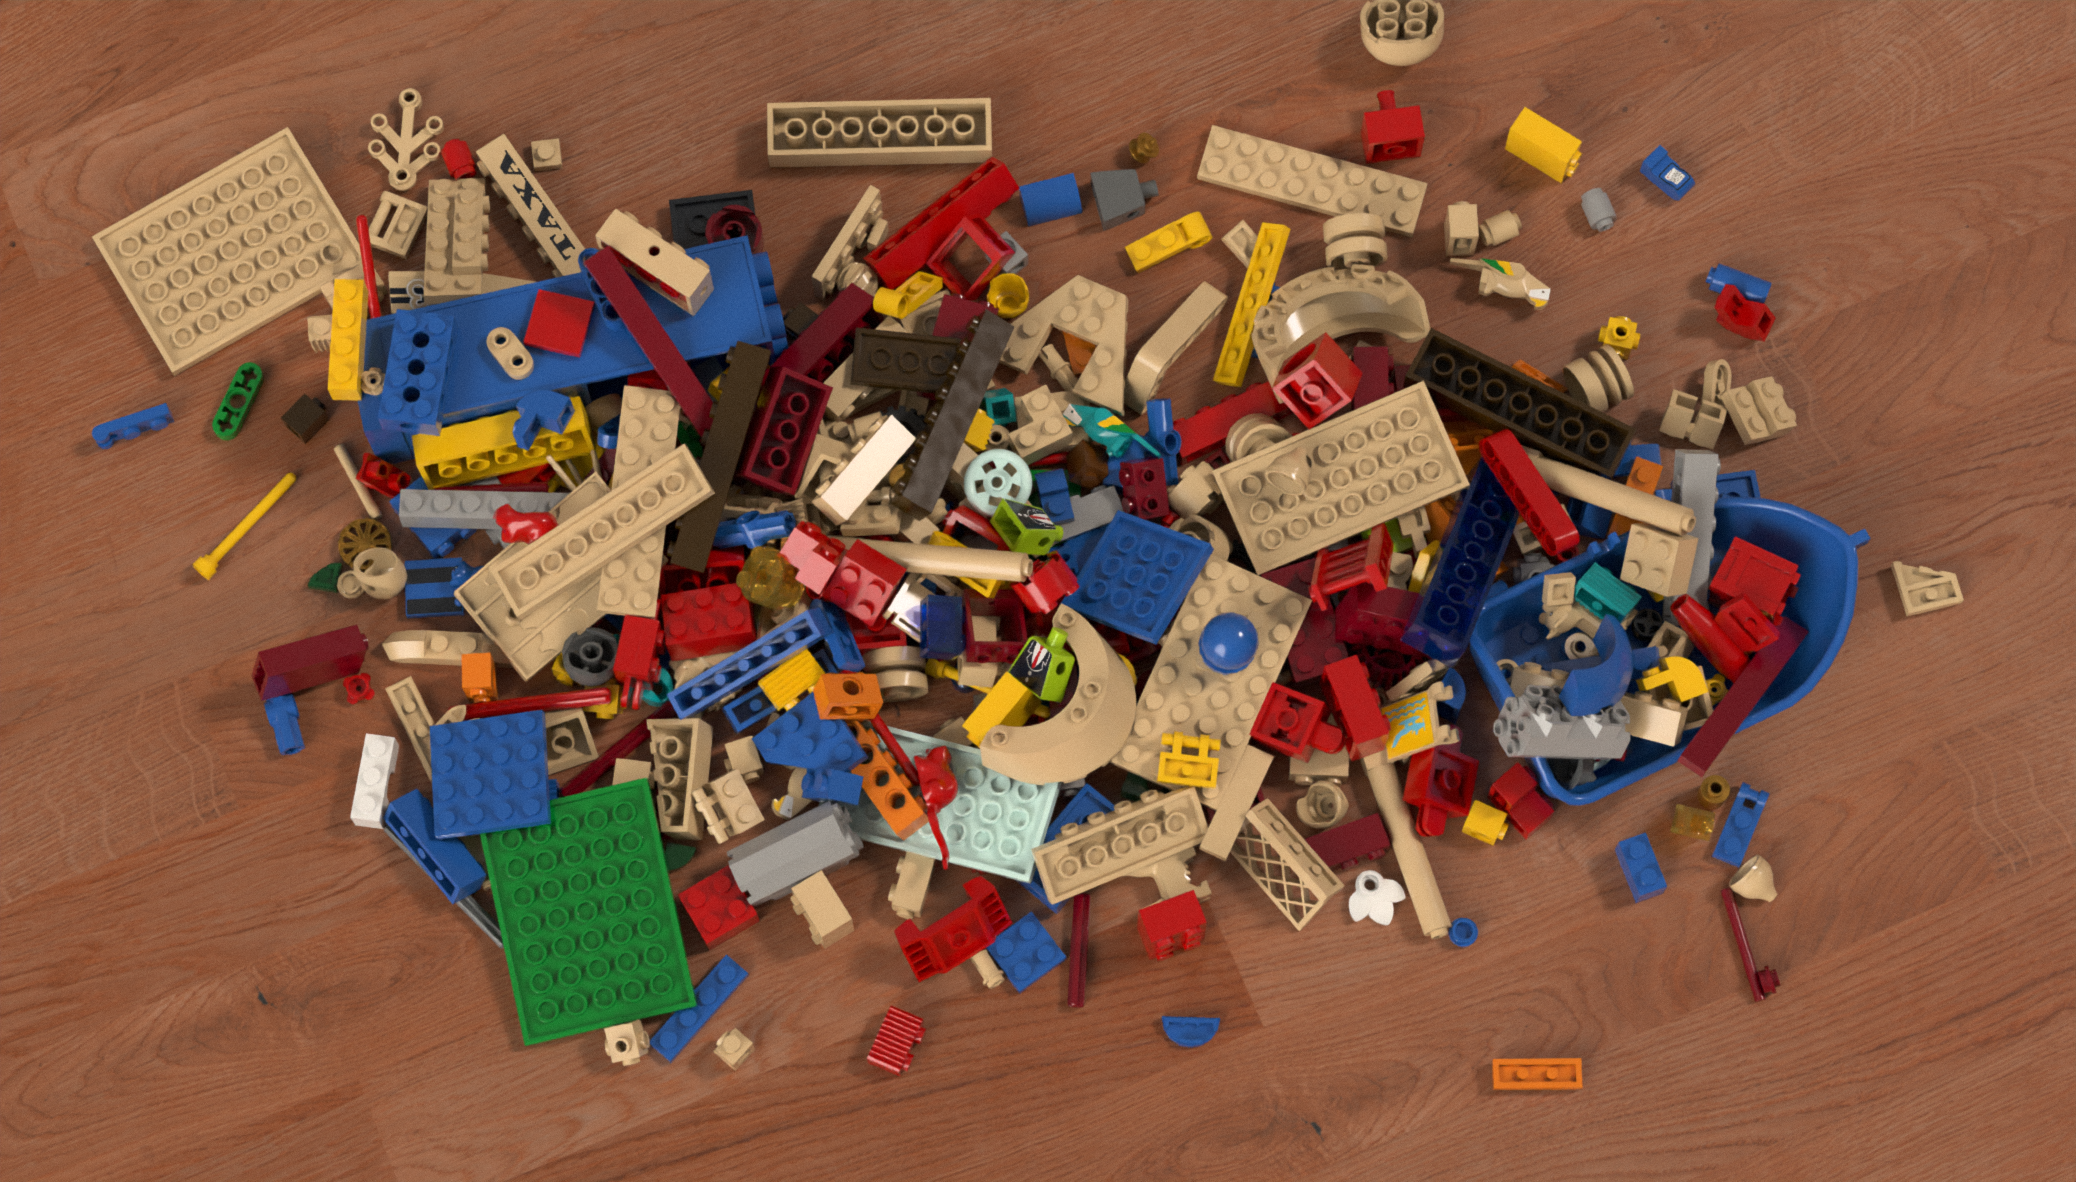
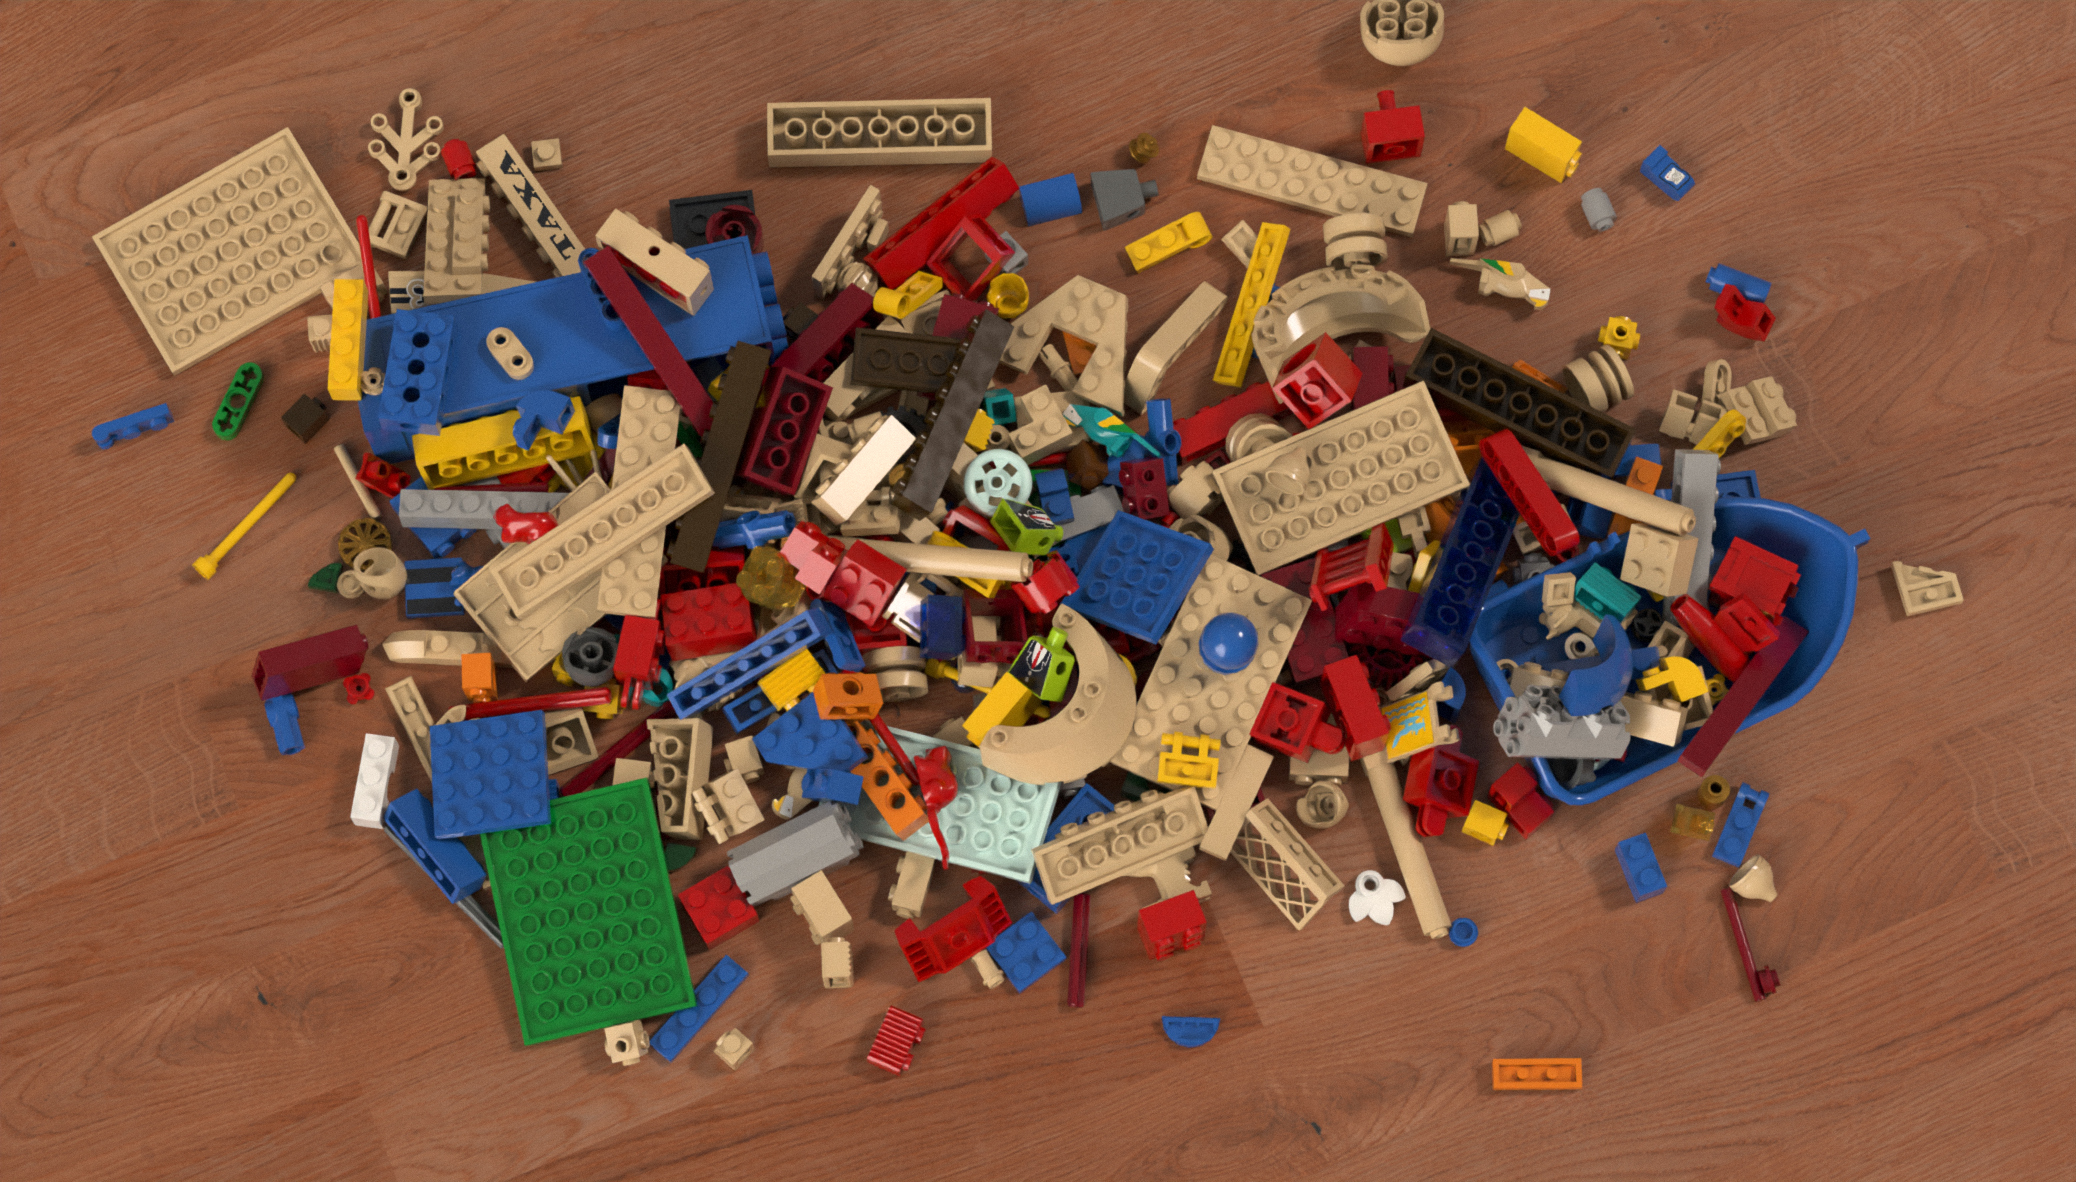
red tile [524,289,595,358] -> none
dark red brick [1304,813,1390,871] -> none
none -> tan brick [821,937,854,989]
none -> yellow plate [1693,409,1746,458]

